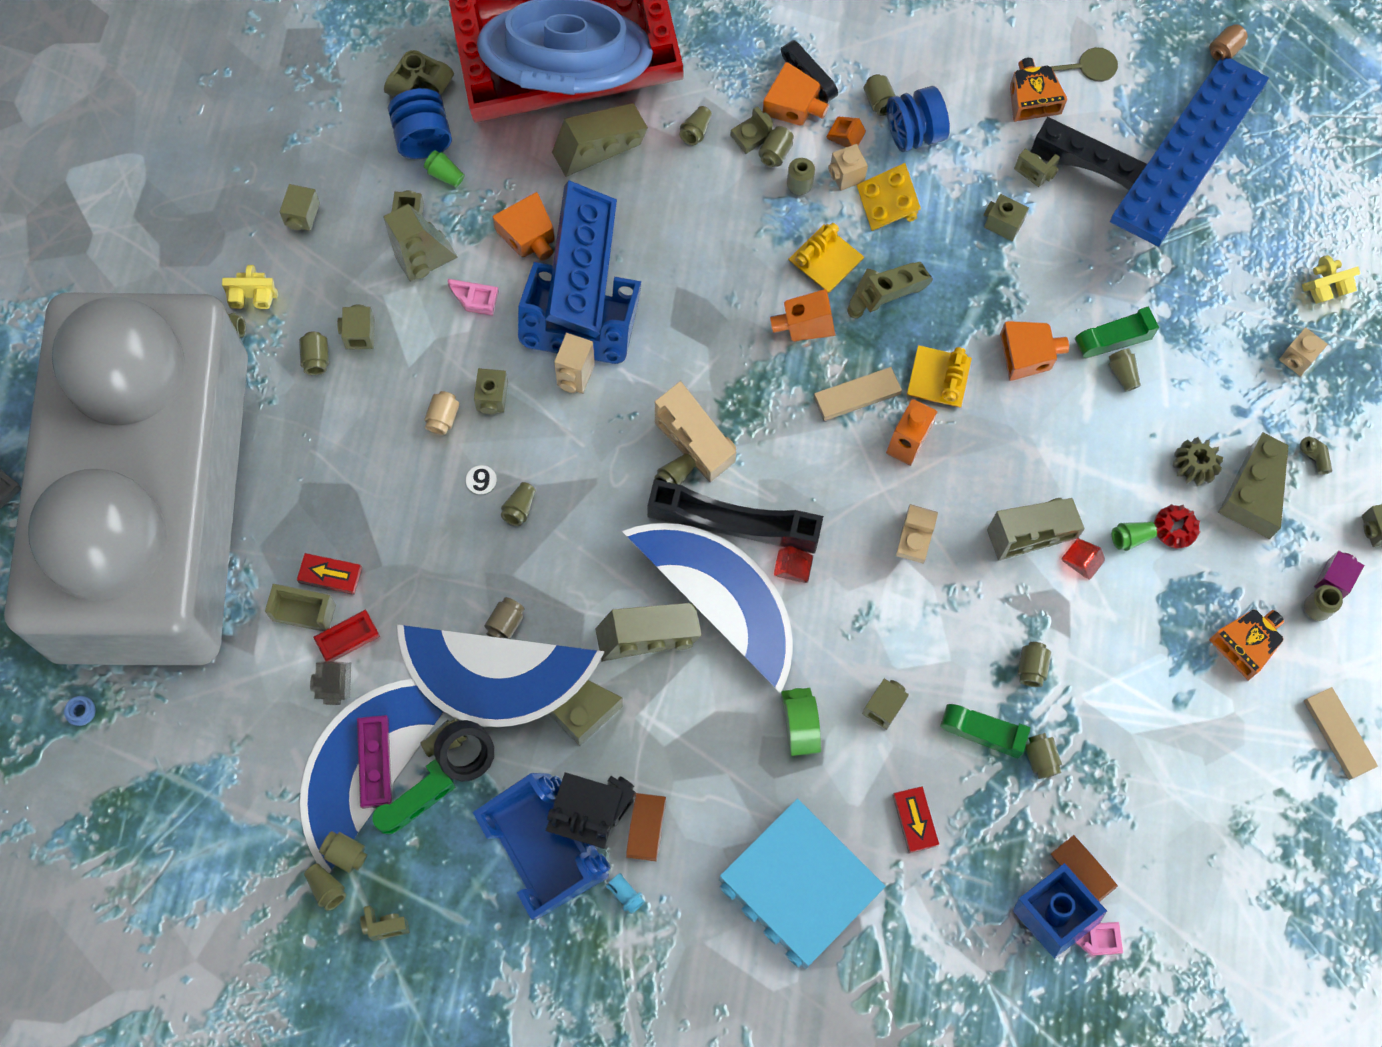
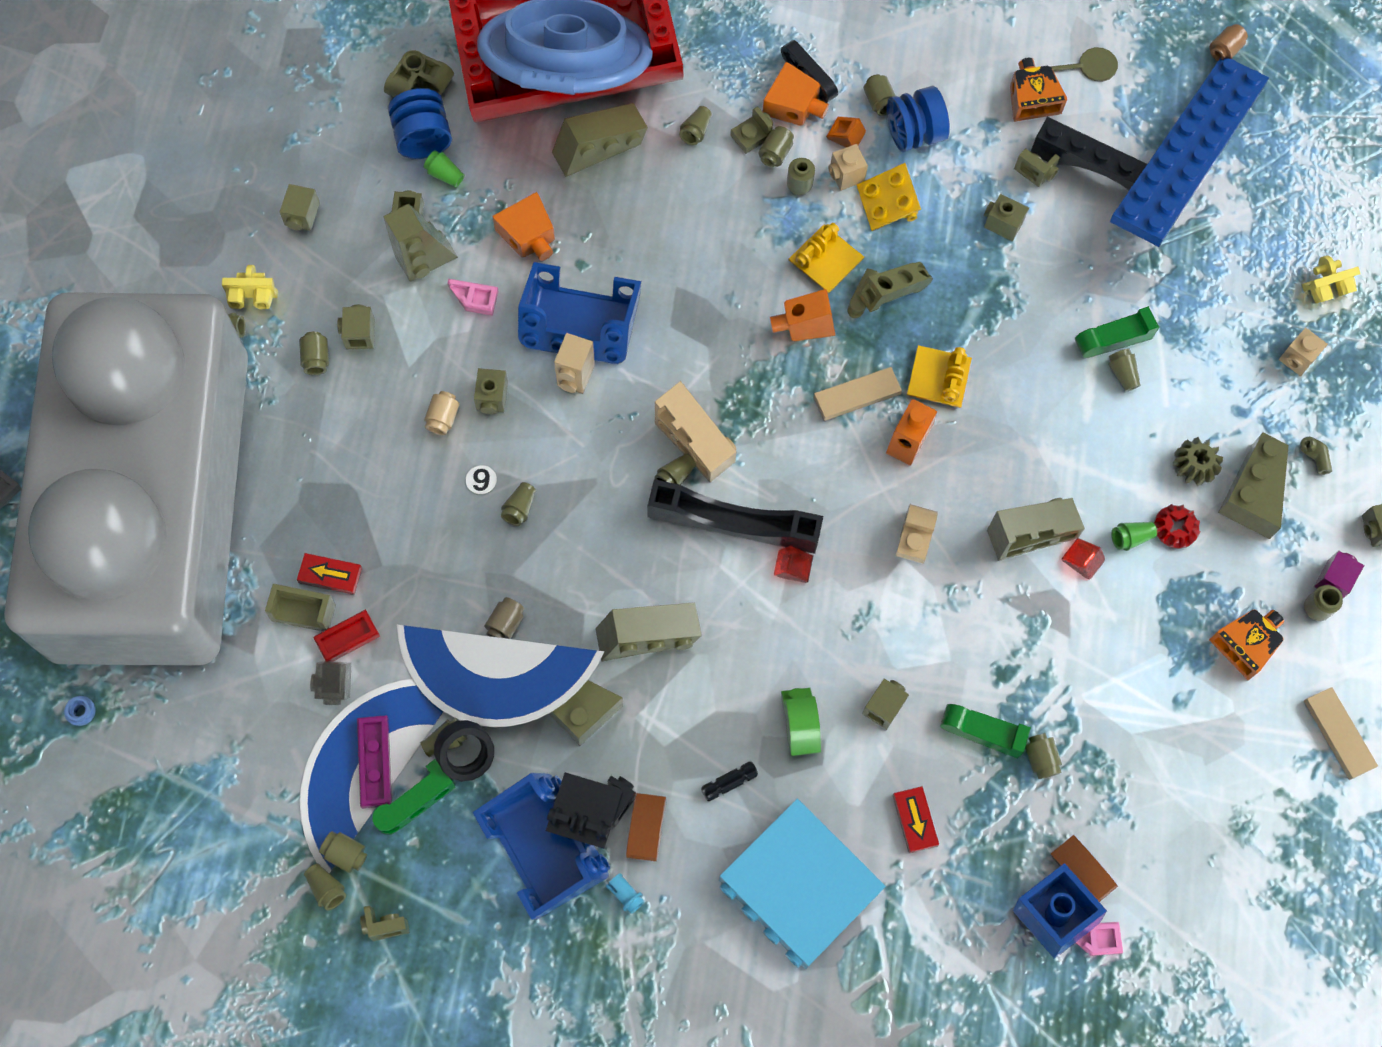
blue plate [545,180,617,338] -> none
sticker [622,523,793,693] -> none
orange torso [1000,321,1069,381] -> none
olive brick [1018,642,1051,687] -> none
none -> black axle [701,761,758,801]

